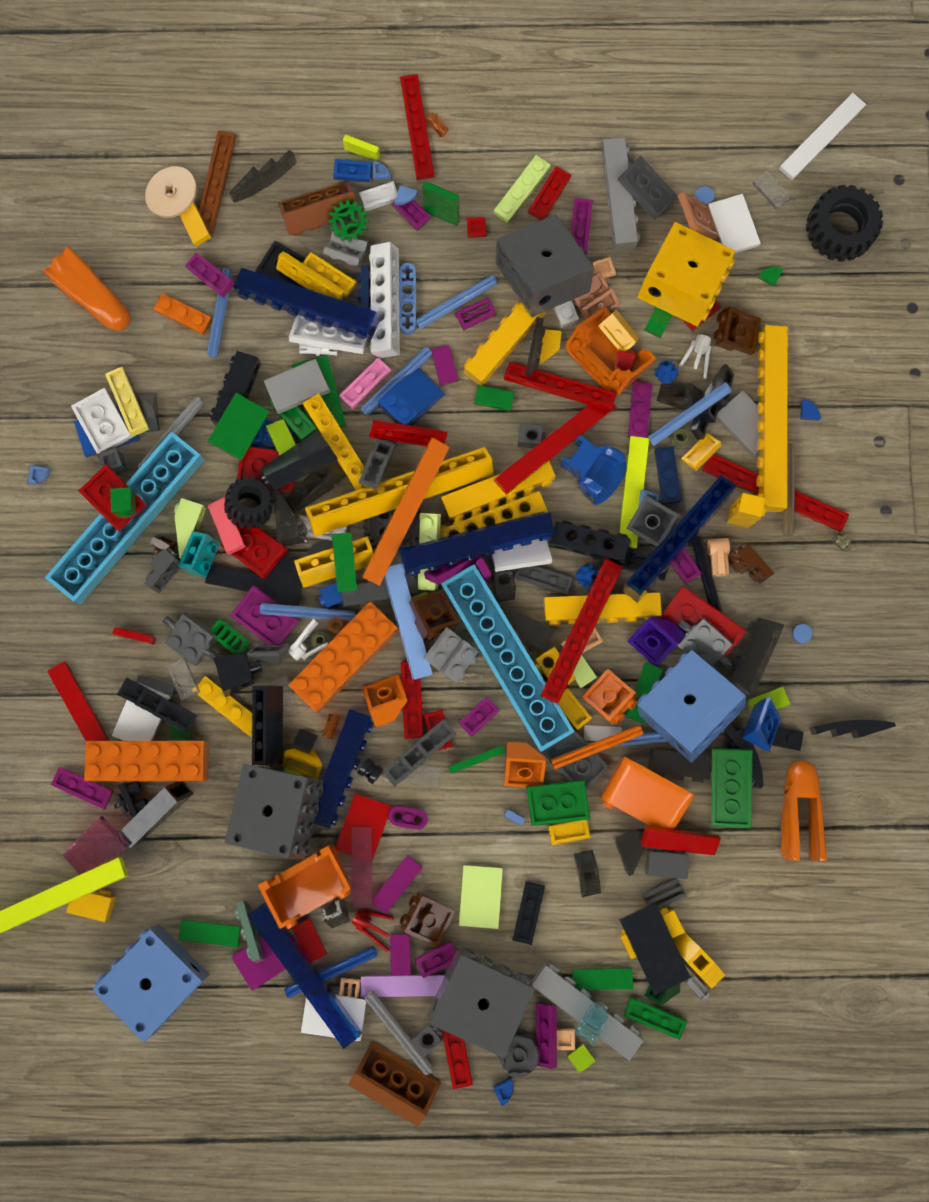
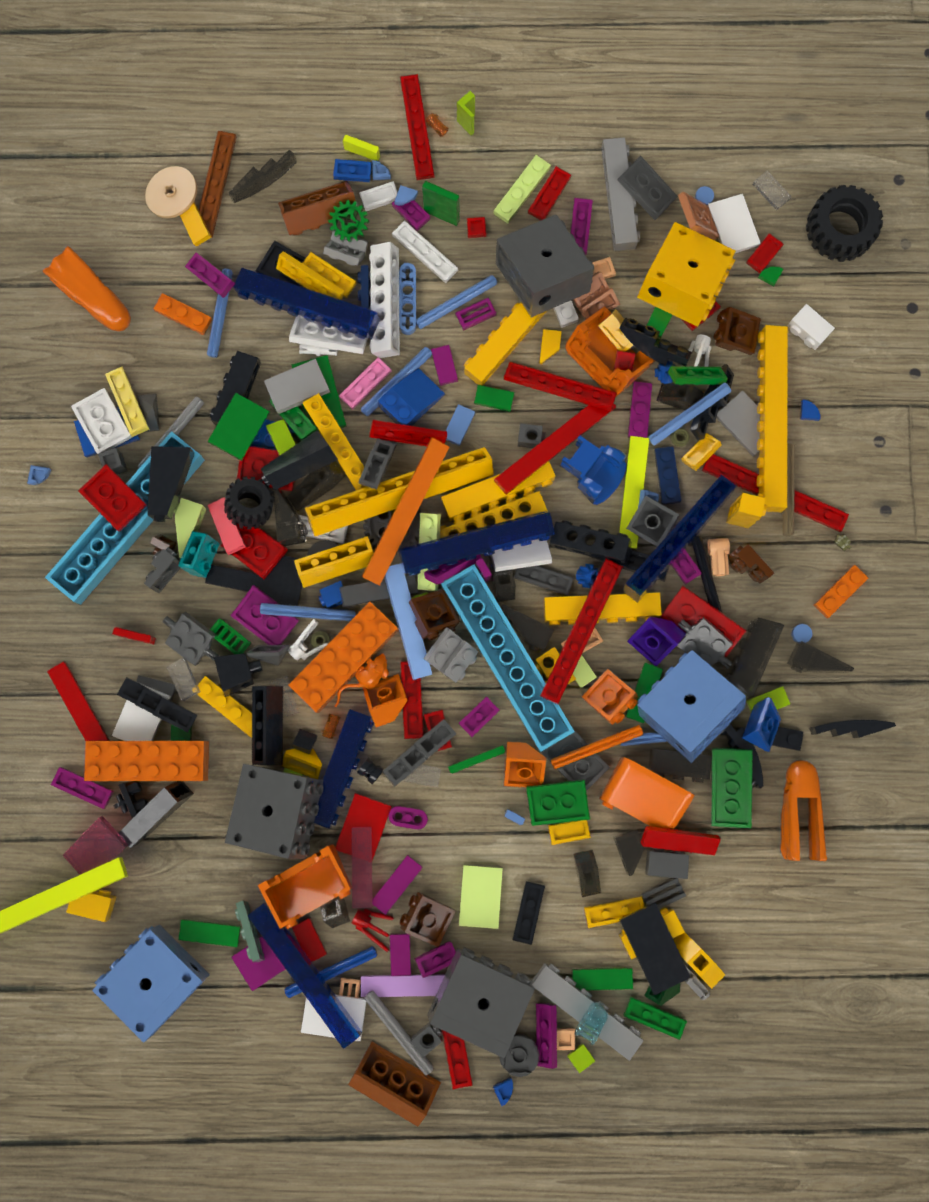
green brick [110,487,136,518] -> none
clear orange pin [328,618,344,634] -> none
green tile [332,532,357,593] -> none
clear smoke plate [525,317,546,377] -> none
yellow tile [558,688,592,730] -> none
white sticker [584,725,622,741] -> none
white tile [779,93,866,181] -> none
none -> black slope [147,446,194,522]
none -> orange animal [335,653,389,707]
none -> white tile [392,220,458,283]
none -> medium blue tile [446,404,475,446]
none -> lime panel [457,91,475,136]
none -> yellow tile [584,896,644,928]
none -> black slope [620,318,692,366]
none -> green plate [668,366,728,385]
none -> red tile [746,233,784,273]
none -> clear smoke slope [787,641,854,673]
none -> white brick [788,304,835,350]
none -> orange plate [814,565,868,618]

